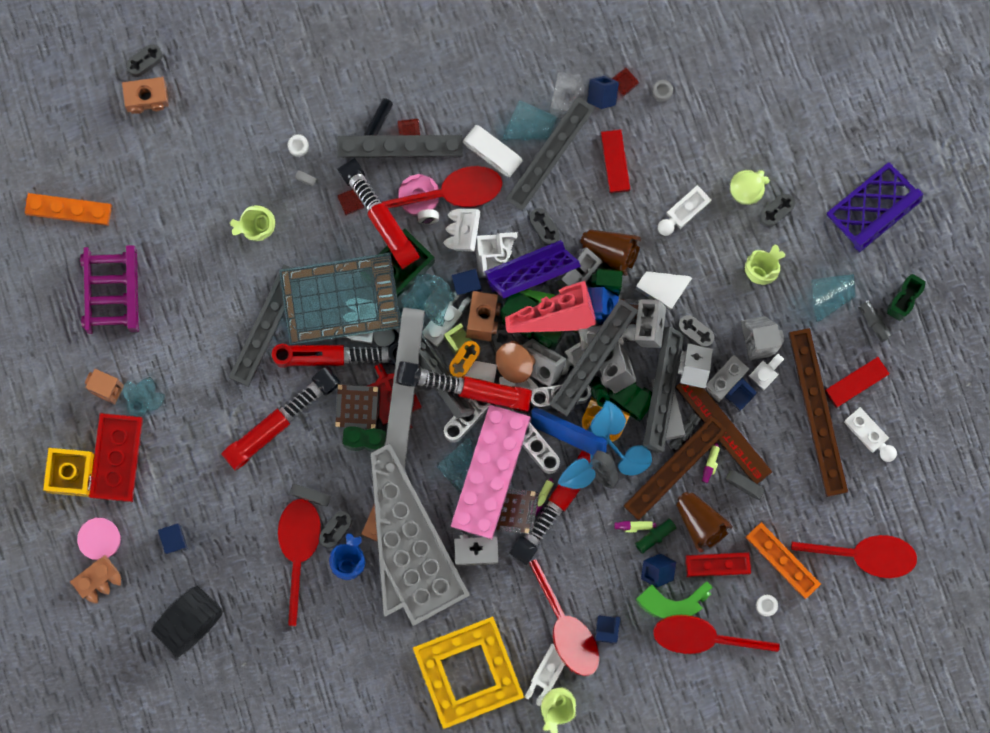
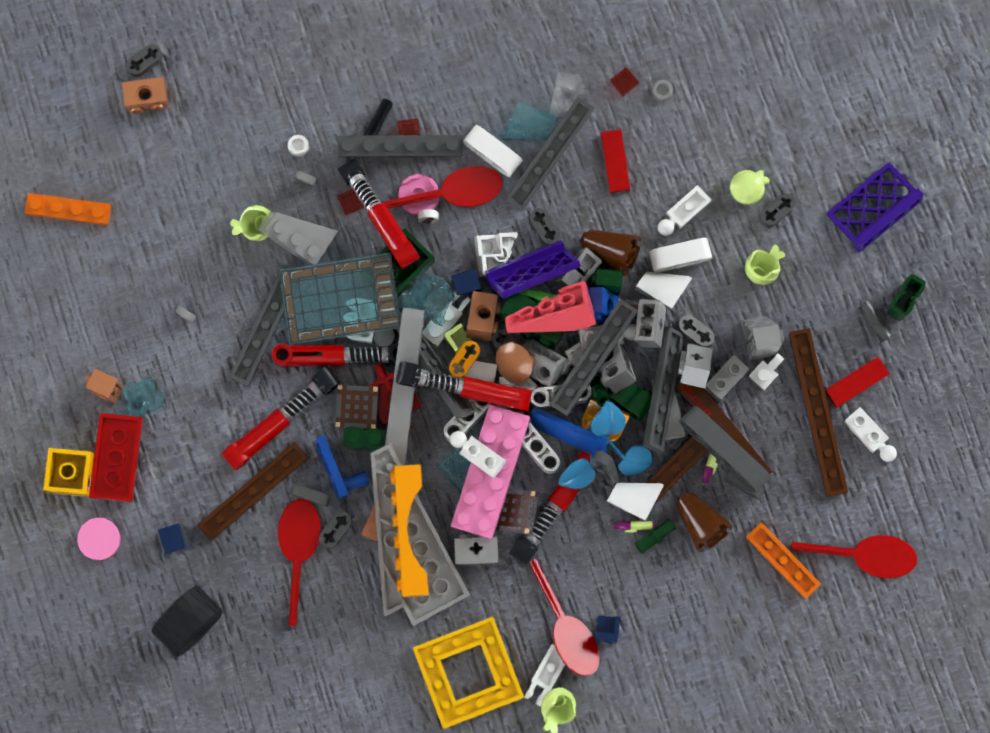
nougat plate [70,555,121,603] -> none
magenta fence [80,245,139,334] -> none
blue hat [329,533,365,580] -> none
white plate [443,209,480,251] -> none
yellowish green piece [530,478,554,517] -> none
dark blue panel [587,76,619,109] -> none
bright green arch [635,581,713,619] -> none
dark blue panel [641,554,676,588] -> none
red piece [653,615,780,654] -> none
red tile [685,552,751,577] -> none
dark blue panel [725,378,757,411] -> none
white tile [756,595,778,617] -> none
clear light blue slope [811,274,855,322] -> none
none -> light grey tile [175,305,197,323]
none -> reddish brown tile [197,442,309,542]
none -> light grey wedge [258,212,338,266]
none -> blue piece [315,435,369,501]
none -> light orange arch [390,464,428,597]
none -> white plate [450,431,507,478]
none -> white slope [607,483,664,521]
none -> white beam [649,238,712,273]
none -> dark grey beam [679,406,771,493]

